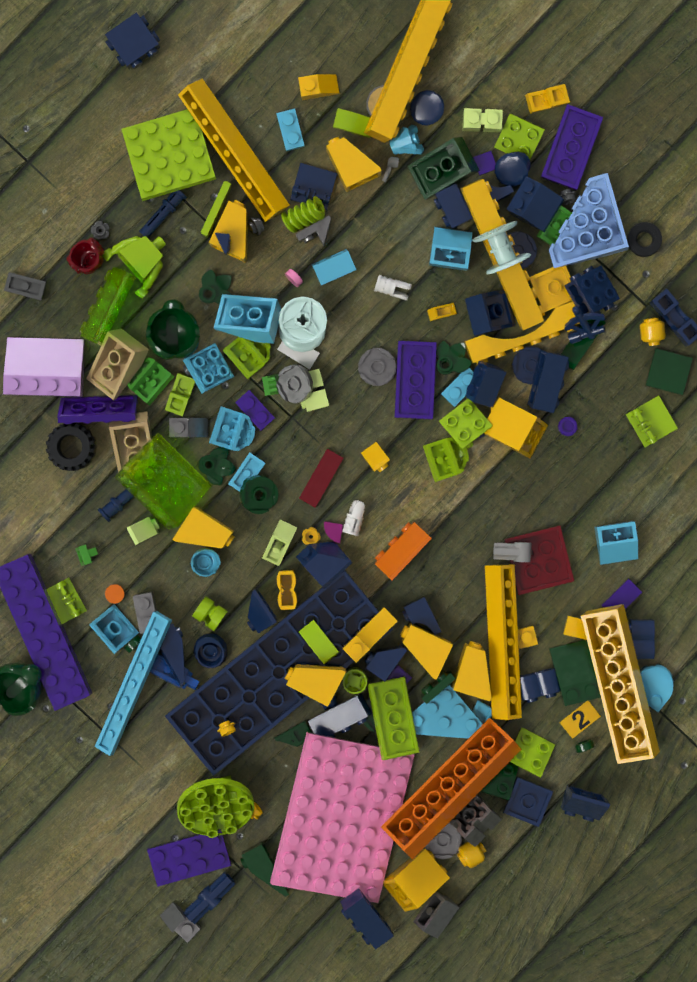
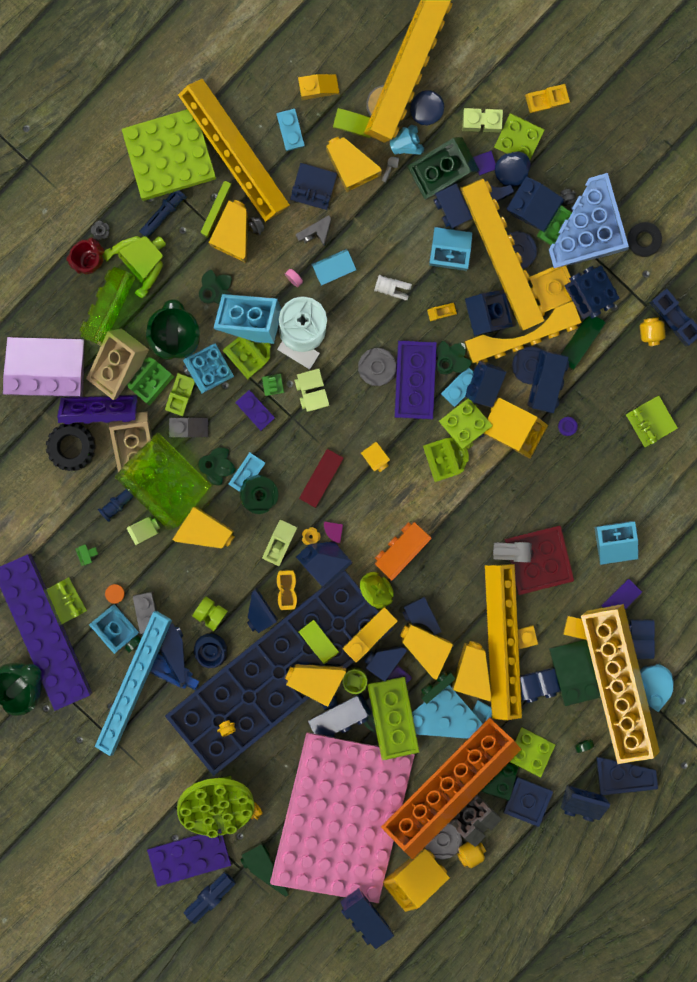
dark grey plate [4,272,47,301] -> none
dark blue brick [105,12,161,69] -> none
flat silver slope [160,902,201,943] -> none
medium azure hair [190,547,221,577] -> none
medium azure slope [209,406,255,451] -> none
dark blue slope [215,233,231,255] -> none
dark green tile [274,720,312,747] -> none
flat silver tile [277,365,313,404] -> none
lime piece [281,196,325,233] -> none
white hinge [342,500,365,536] -> none
flat silver brick [413,891,459,939] -> none
light aqua piece [472,221,531,275] -> none
dark purple plate [540,104,603,190] -> none
yellow sticker [559,701,601,739] -> none
dark blue piece [565,306,606,344] -> none
dark green tile [645,348,693,395] -> none
none -> lime tile [360,572,394,609]
none -> dark blue wing [596,756,658,795]

